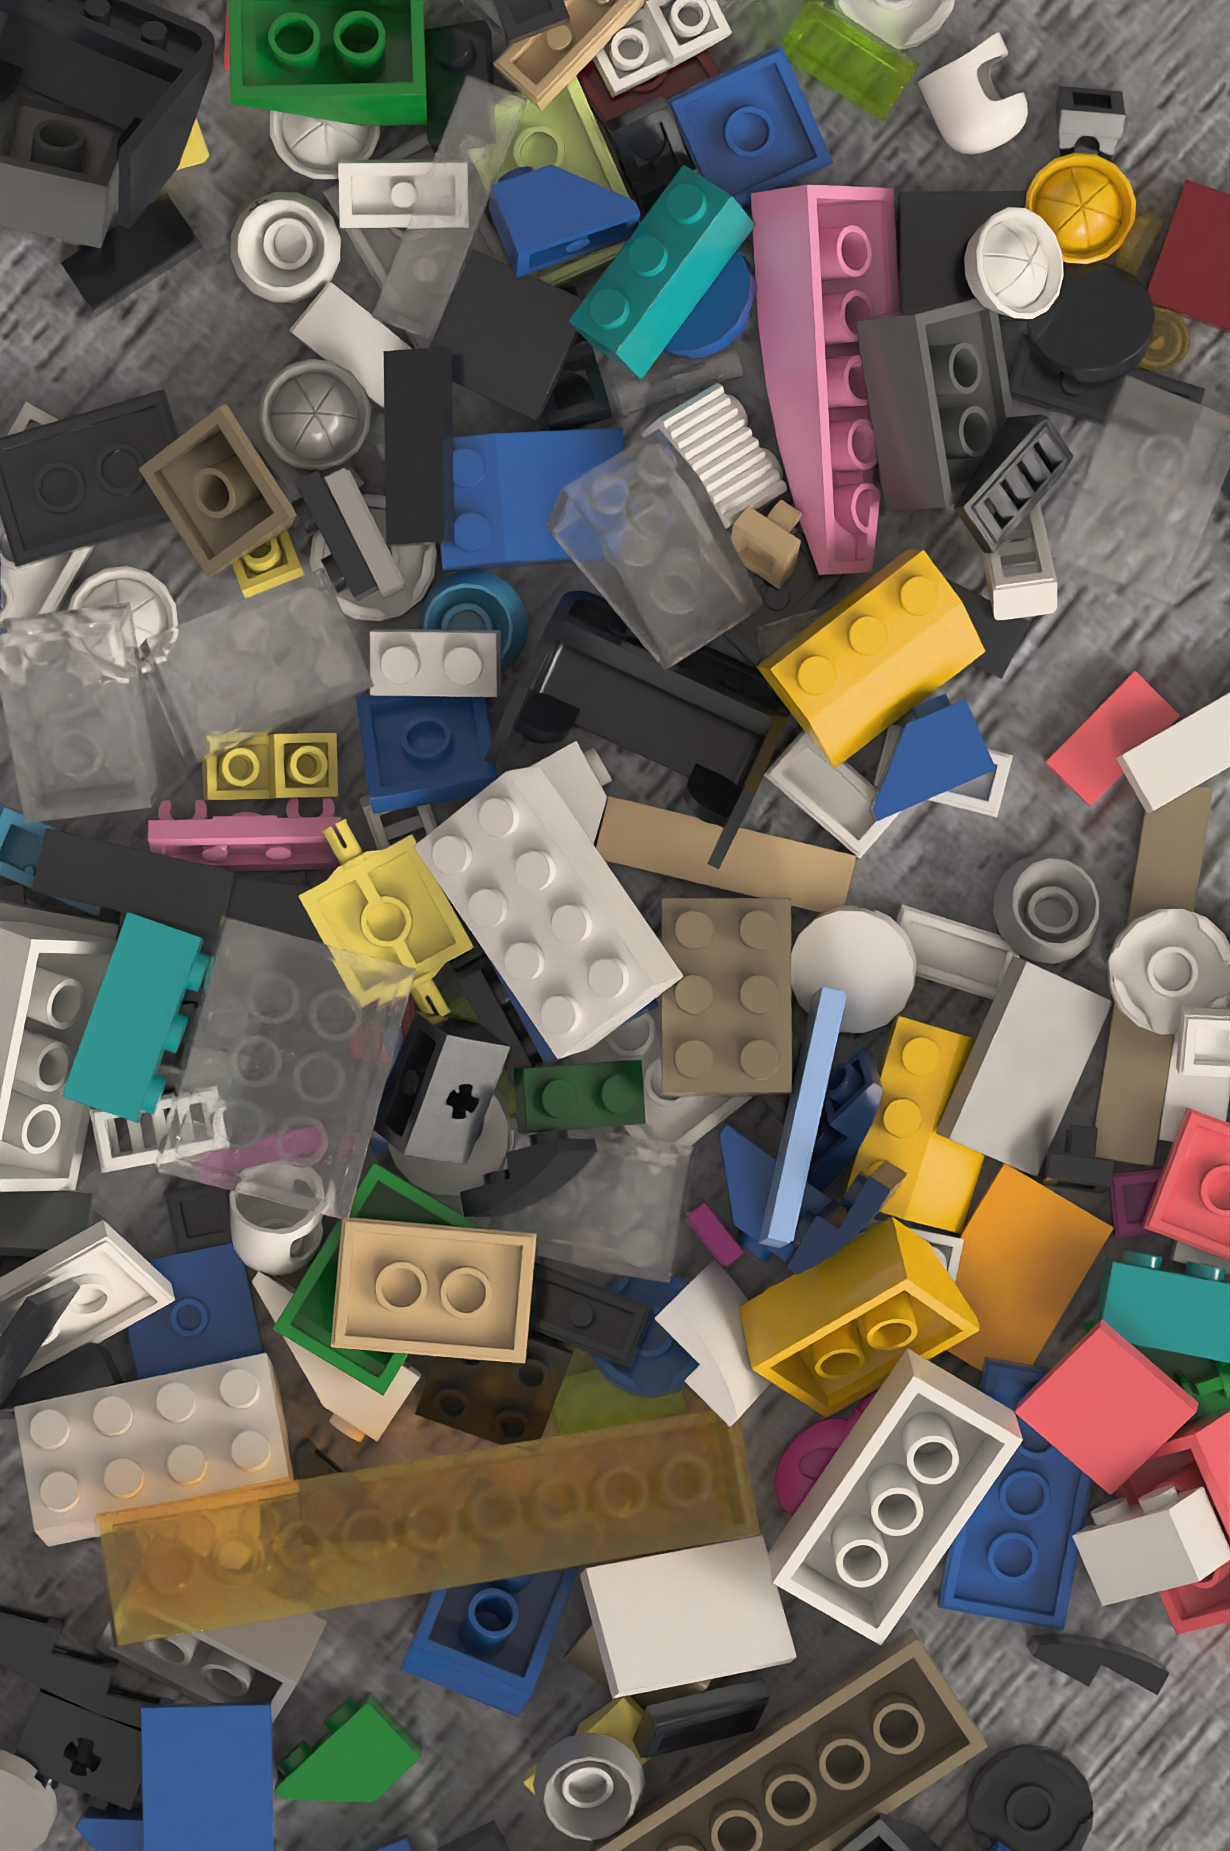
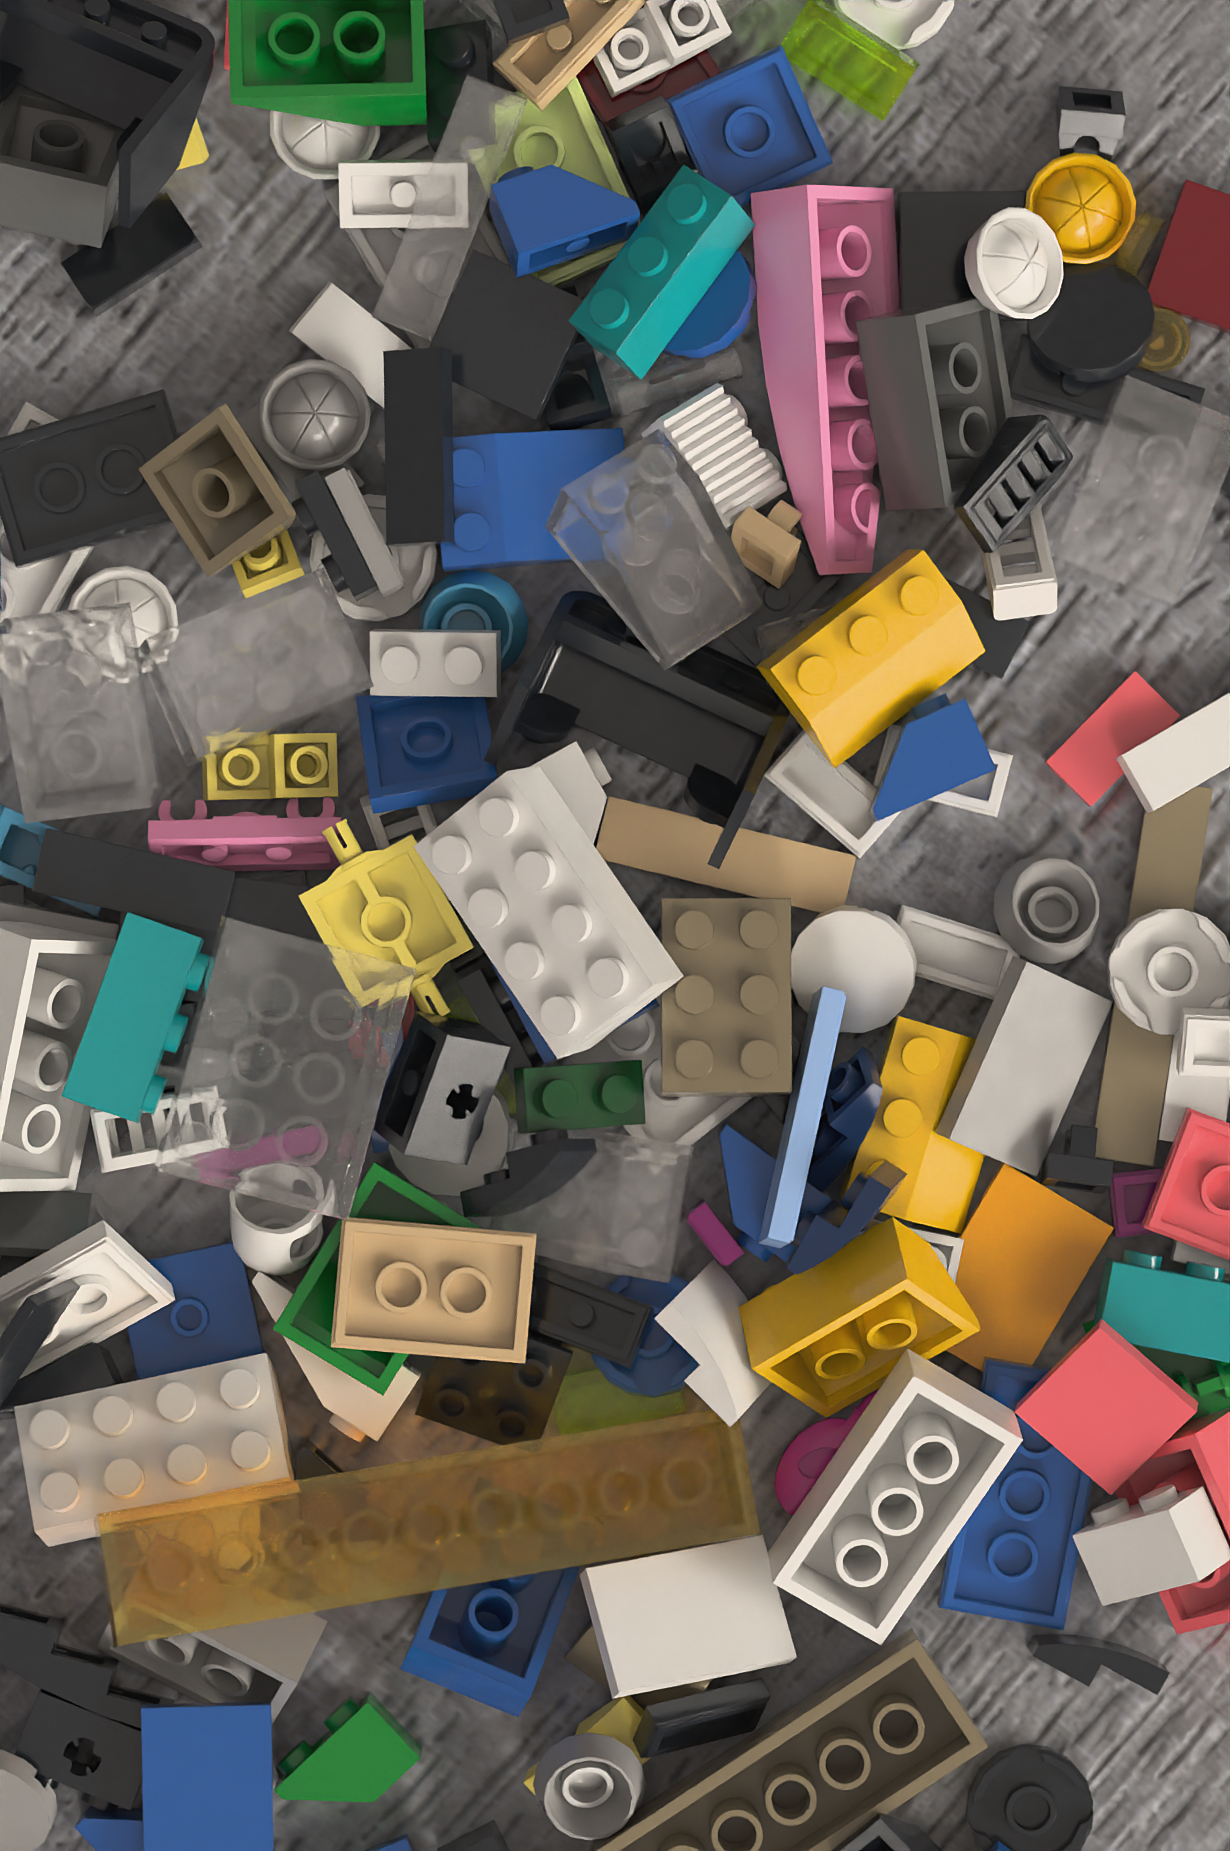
black tile [164,1177,233,1254] -> none
white hat [230,192,341,303] -> none
white helmet [918,33,1028,154] -> none

